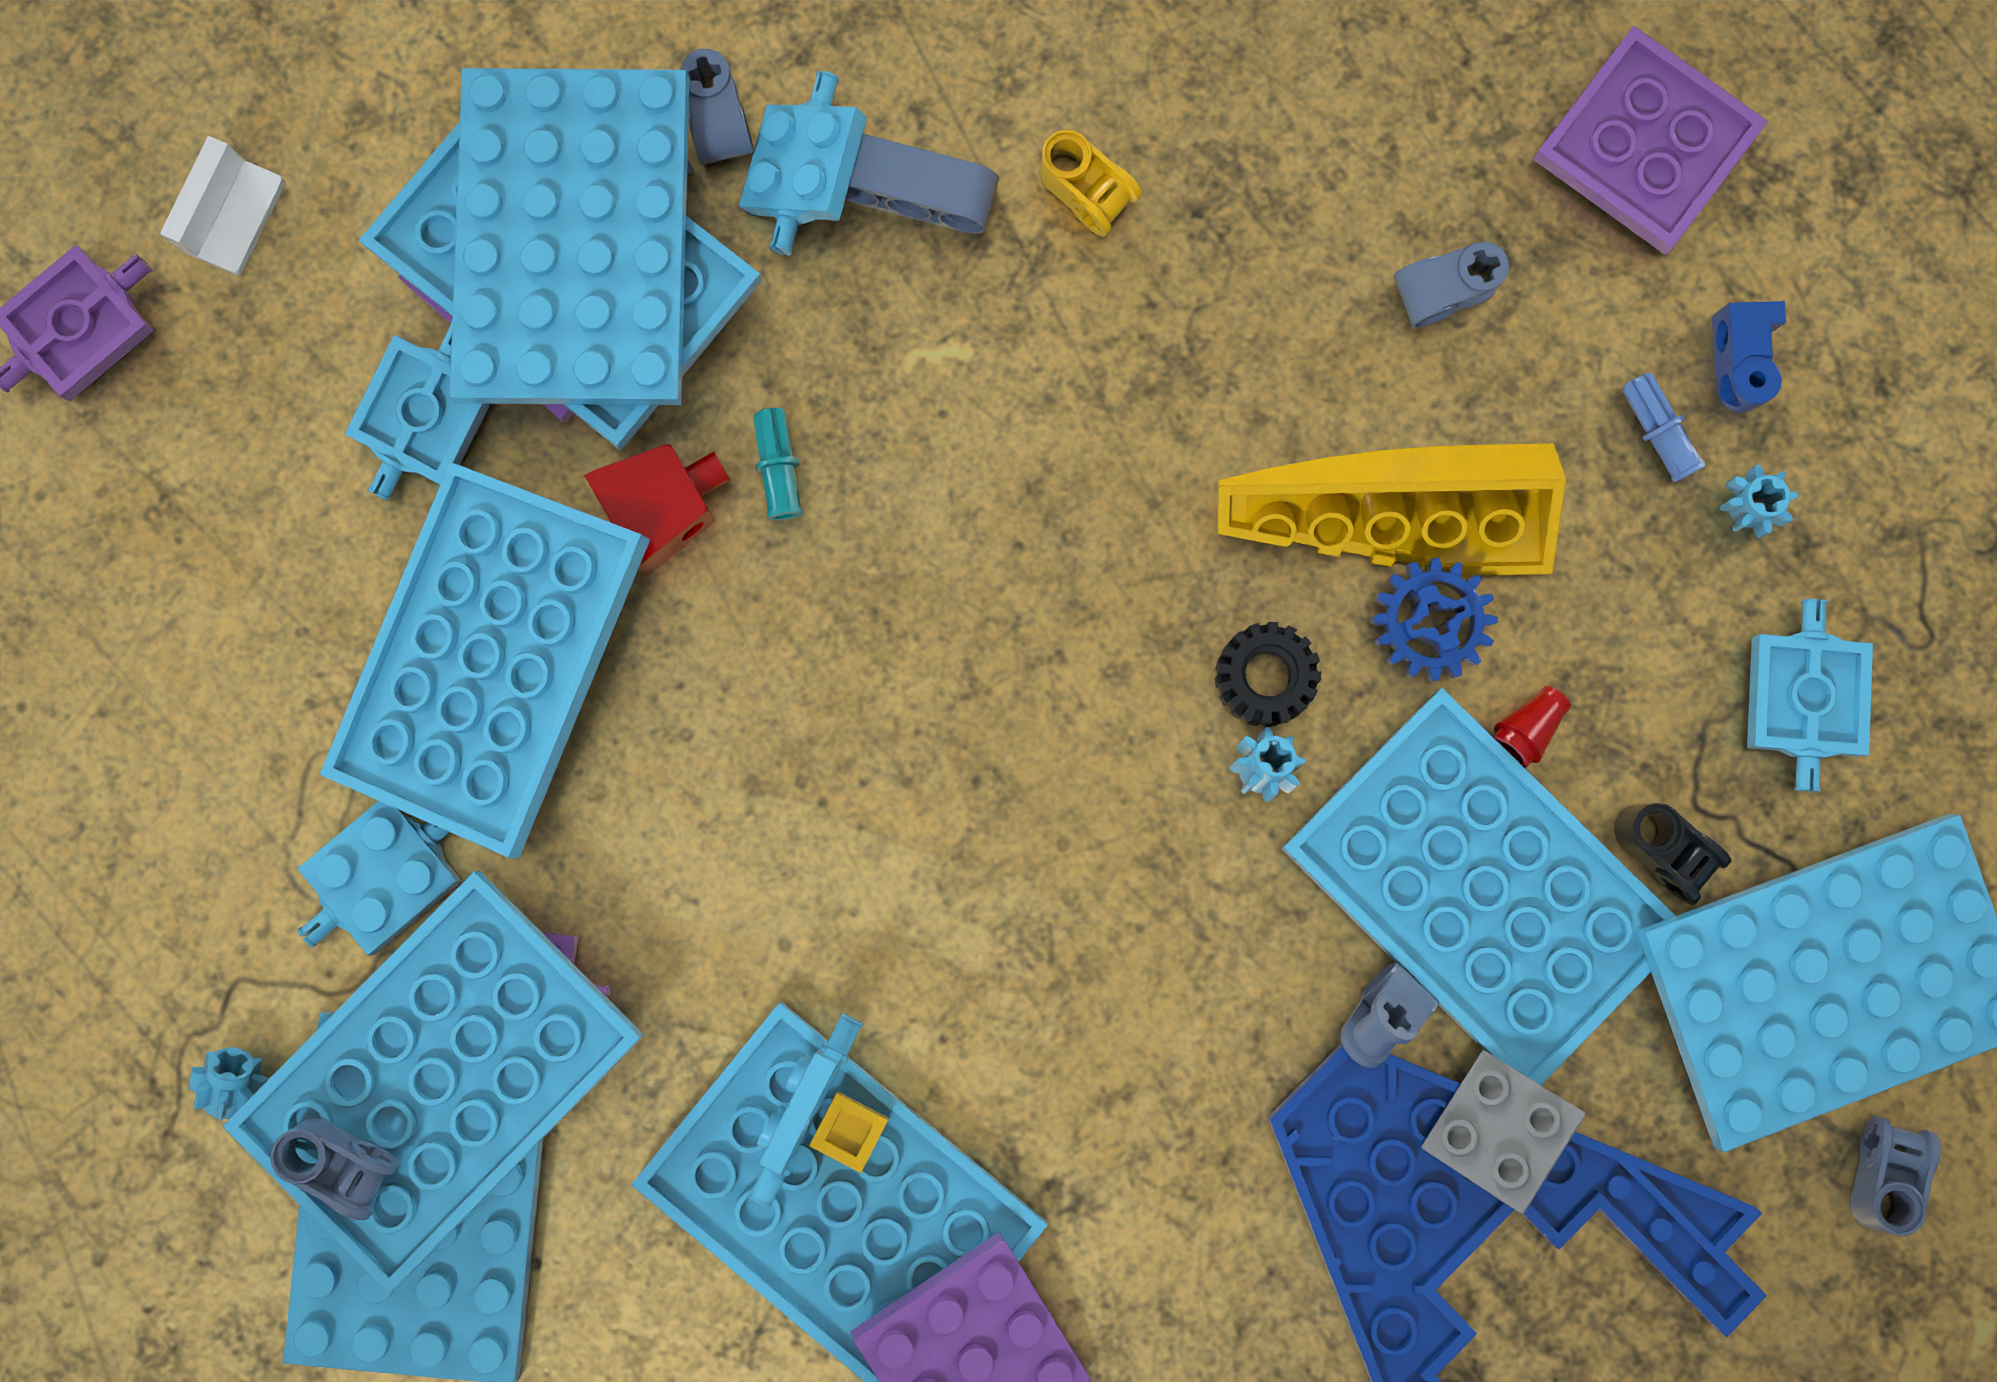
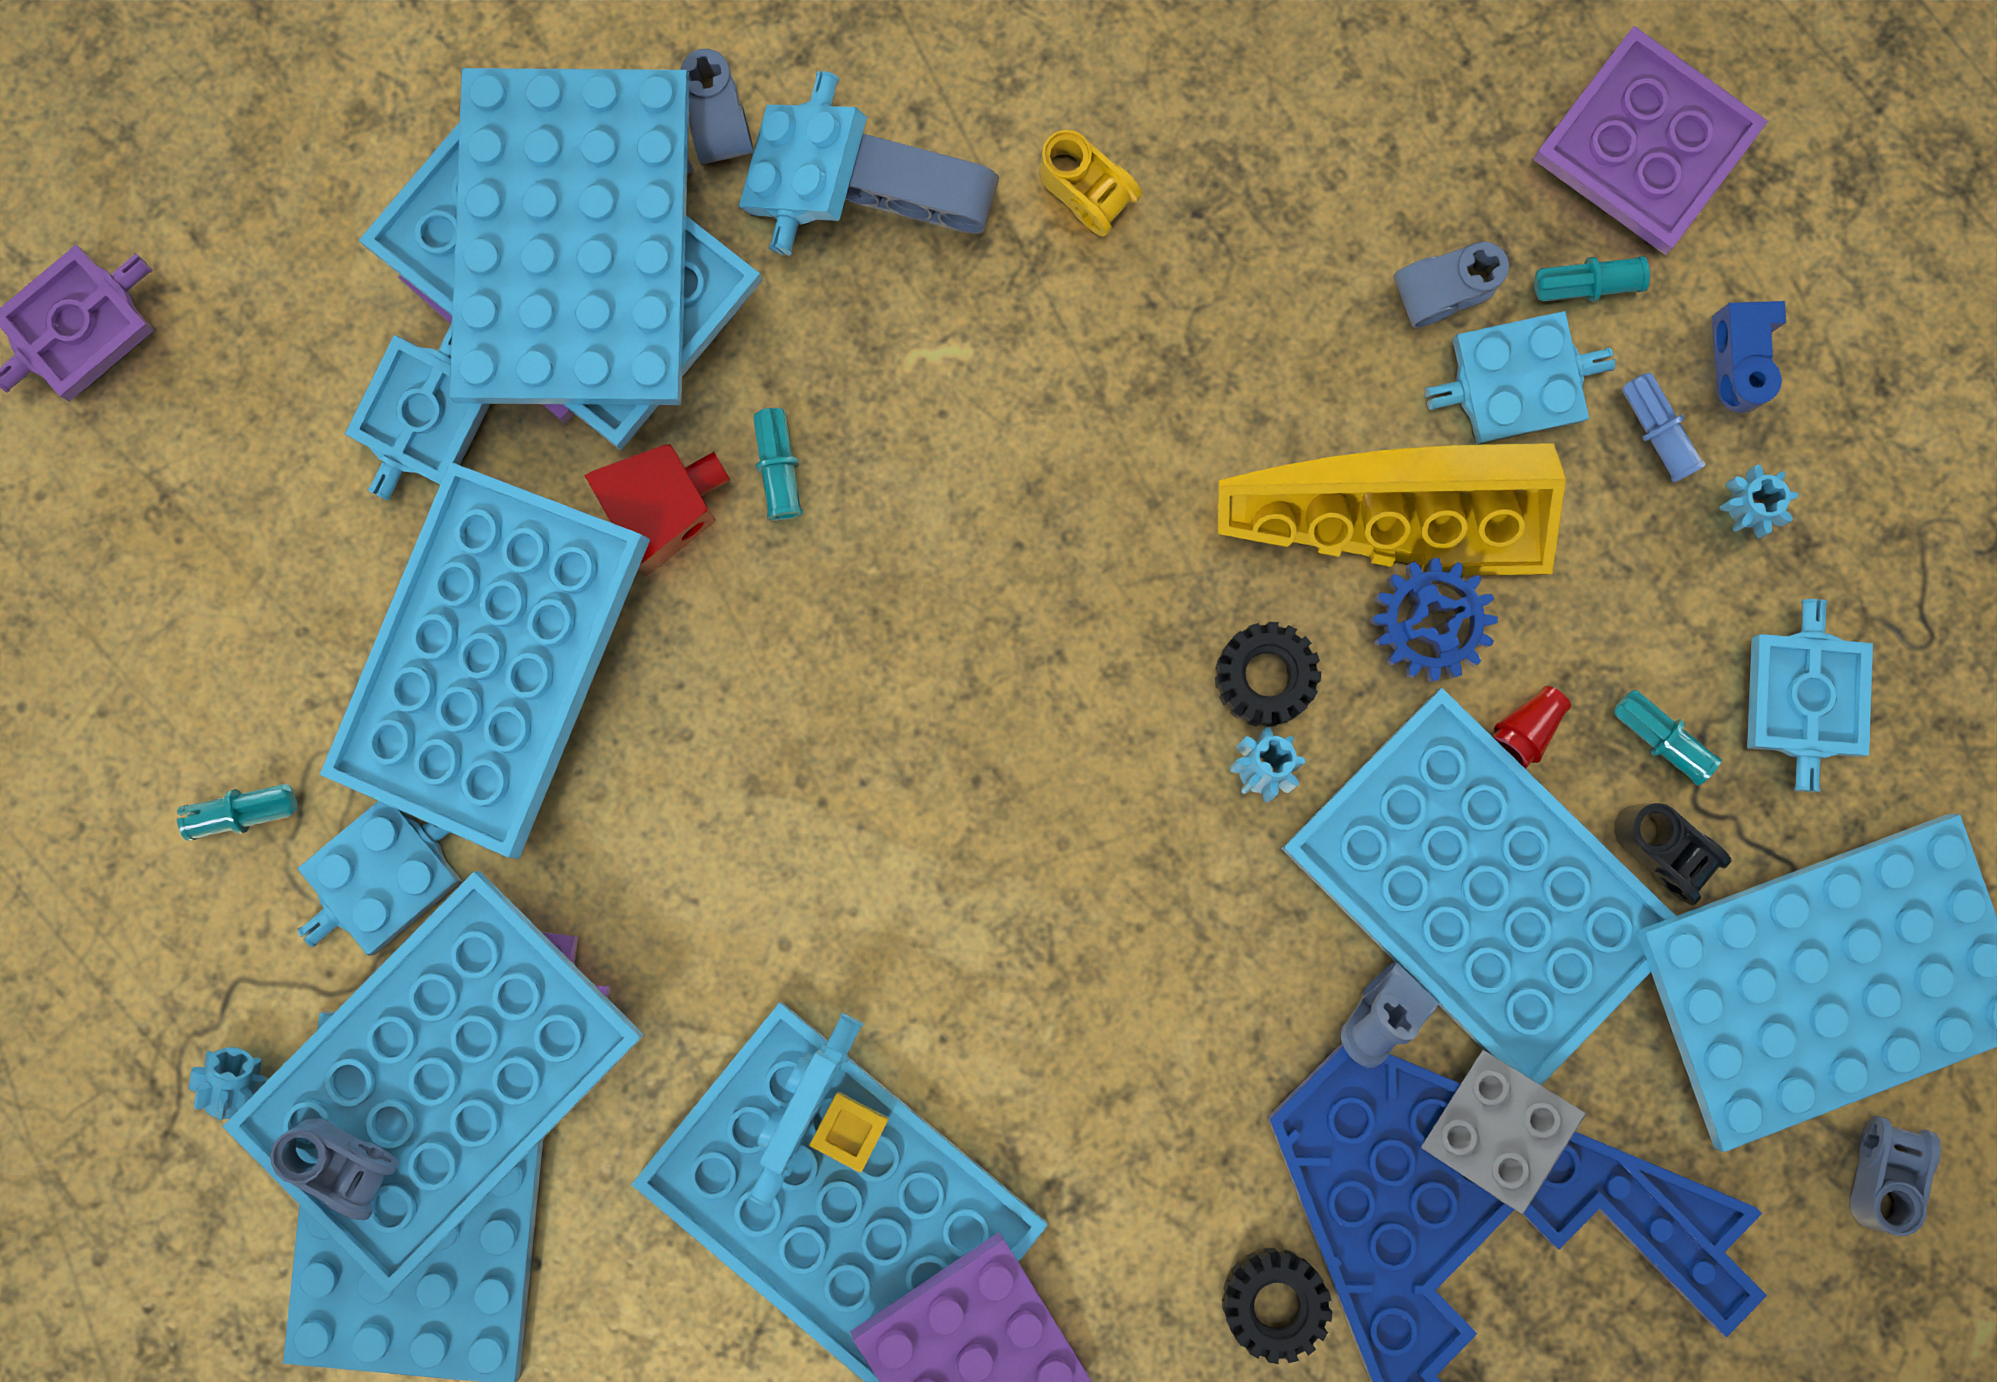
white panel [160,136,286,275] -> none
none -> teal axle [177,784,298,841]
none -> black tyre [1222,1248,1333,1364]
none -> medium azure plate [1425,311,1615,445]
none -> teal axle [1534,256,1650,302]
none -> teal axle [1613,690,1722,786]

